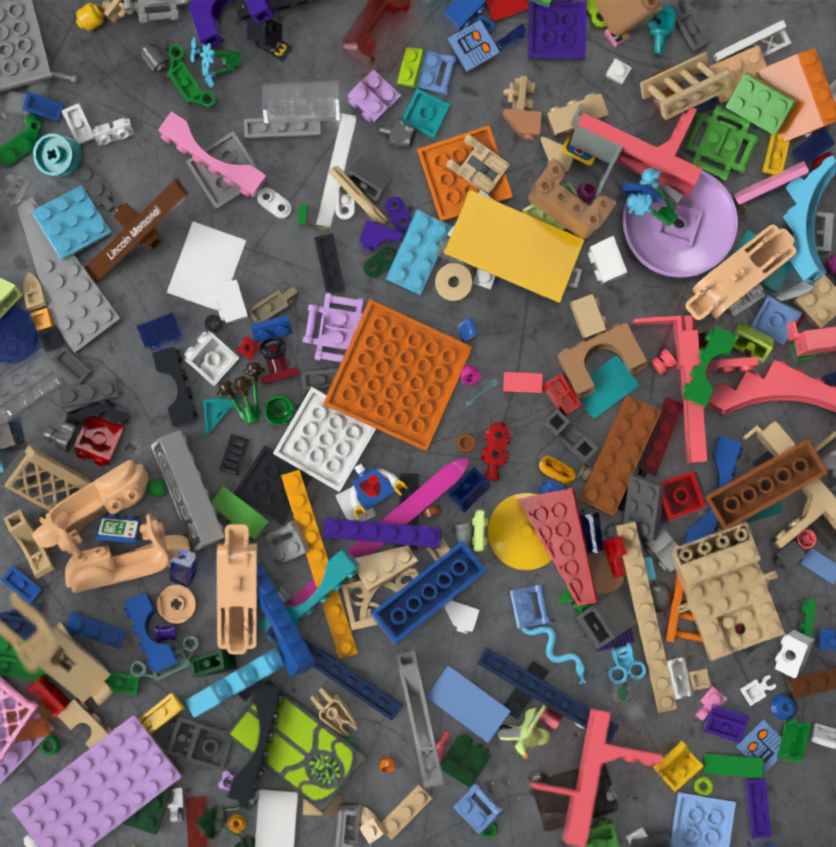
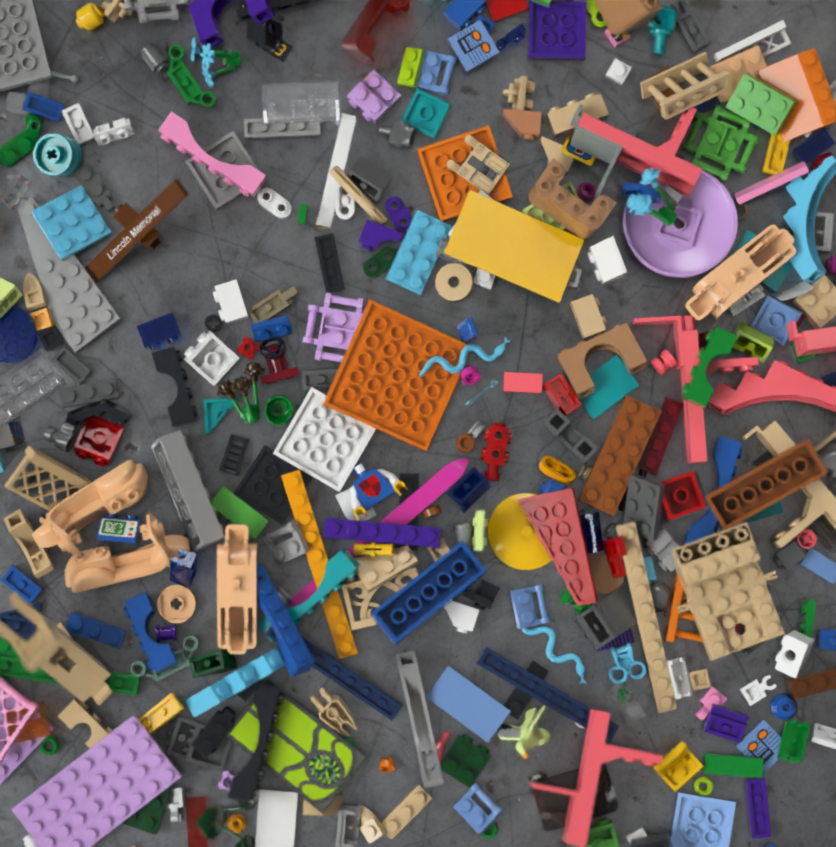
red hinge [26,674,69,718] -> none
green plate [147,478,166,498] -> none
white sticker [167,222,246,311] -> none
coral tile [539,706,563,731] -> none
none -> black hinge [191,706,236,757]
none -> yellow pin [354,542,394,557]
none -> medium azure animal [419,337,510,377]
none -> black brick [464,579,500,610]
none -> light grey bush [468,420,485,439]

